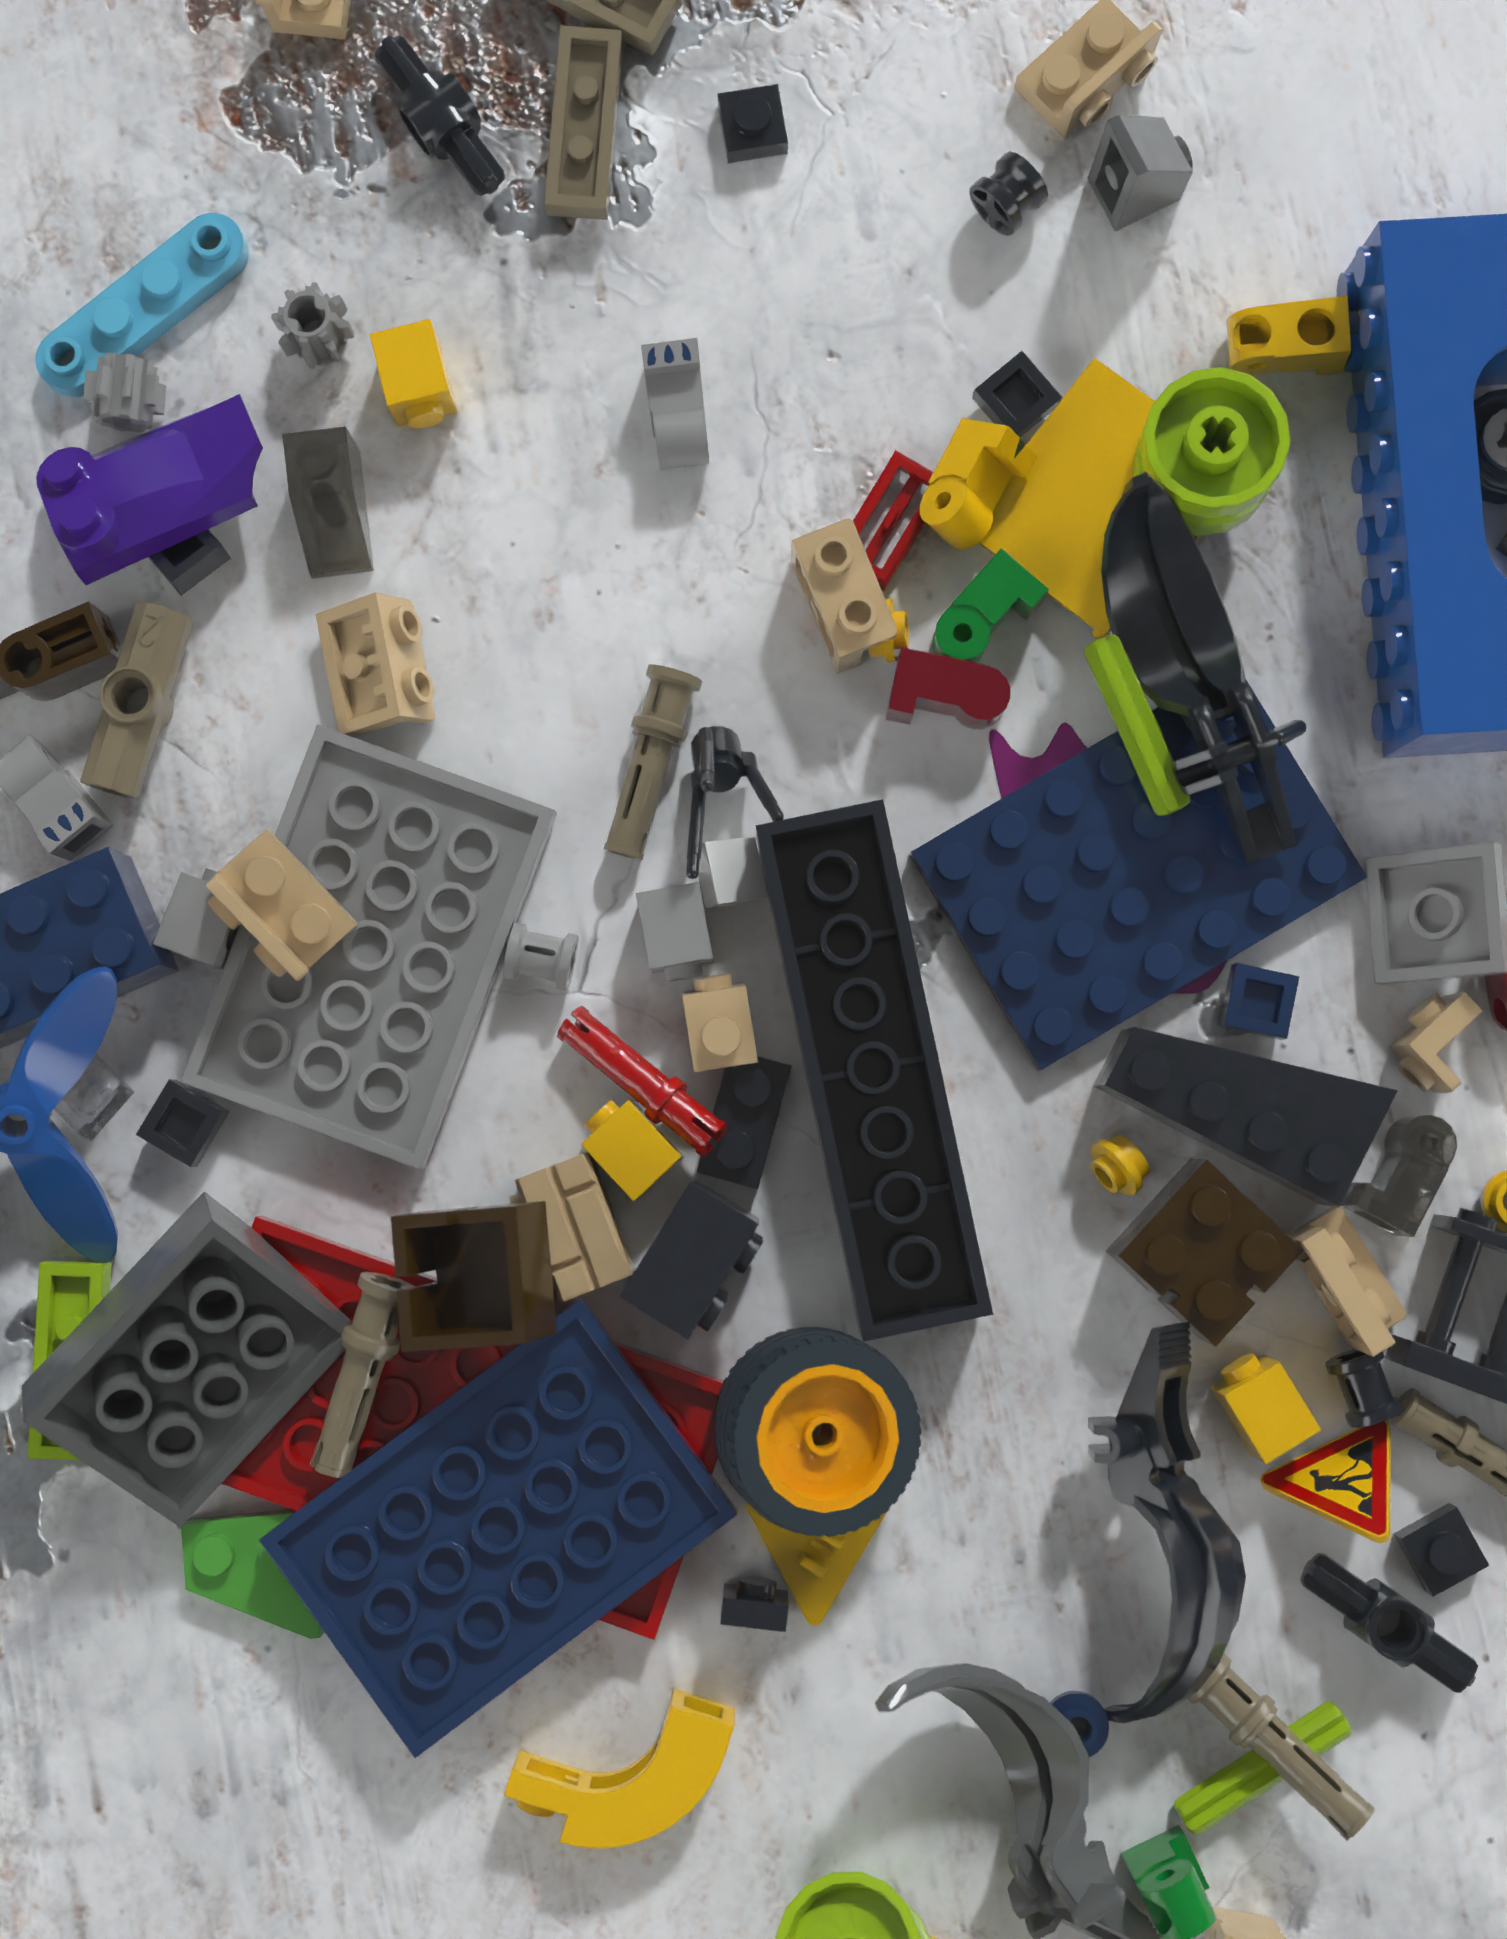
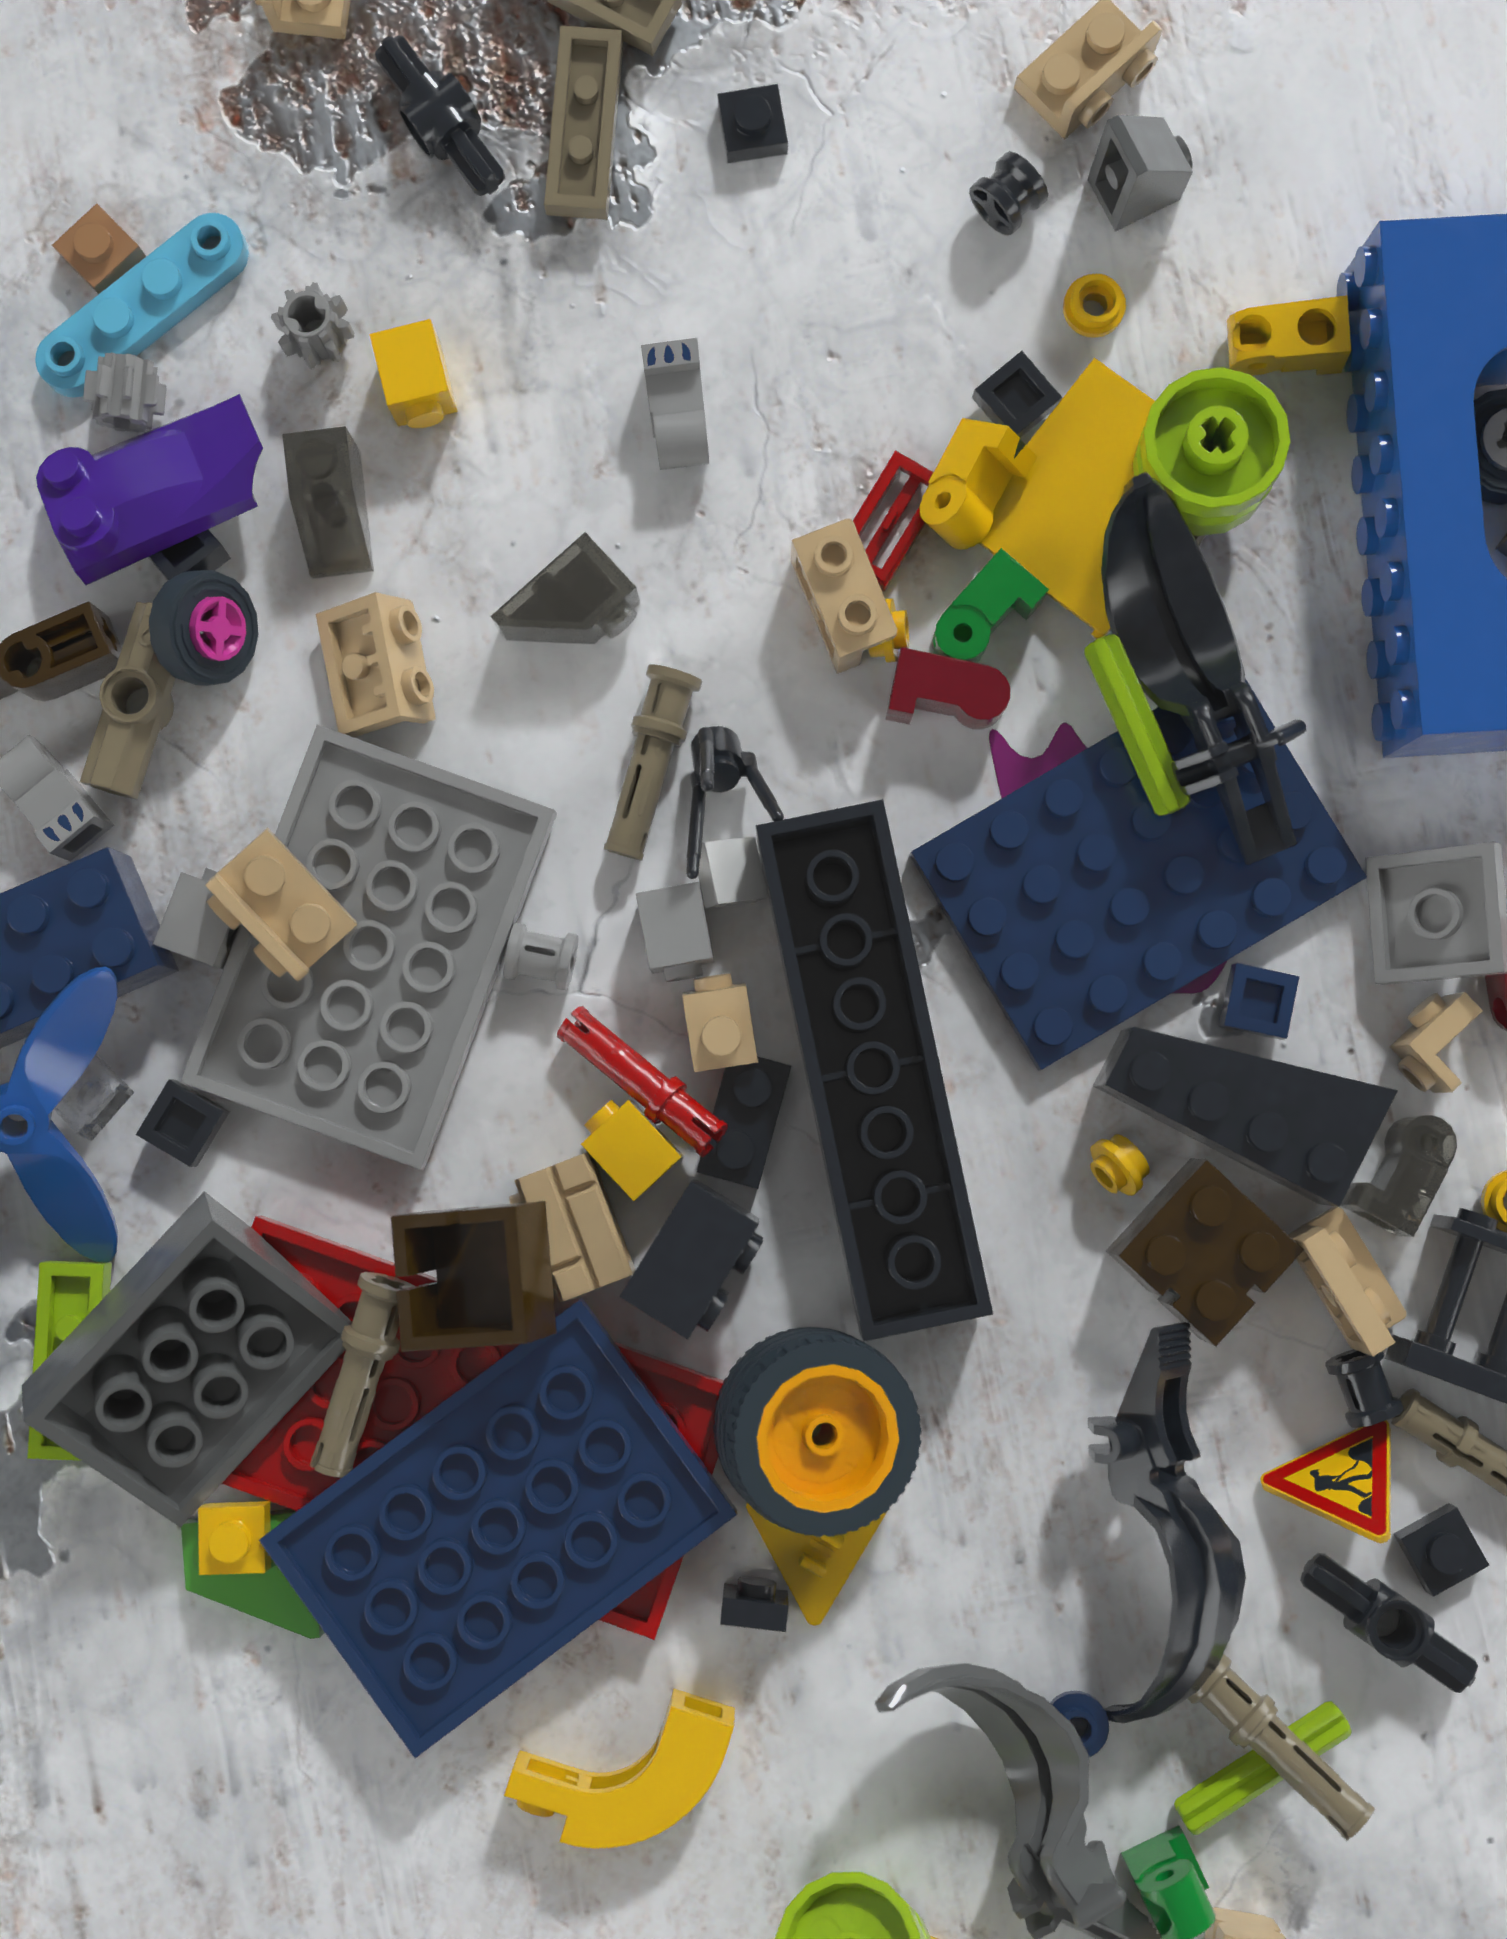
yellow brick [1210,1353,1321,1464] -> none
none -> medium nougat plate [52,203,146,295]
none -> black wheel [149,570,259,686]
none -> yellow plate [198,1501,271,1575]
none -> clear smoke slope [490,532,640,644]
none -> yellow plate [1063,274,1126,338]

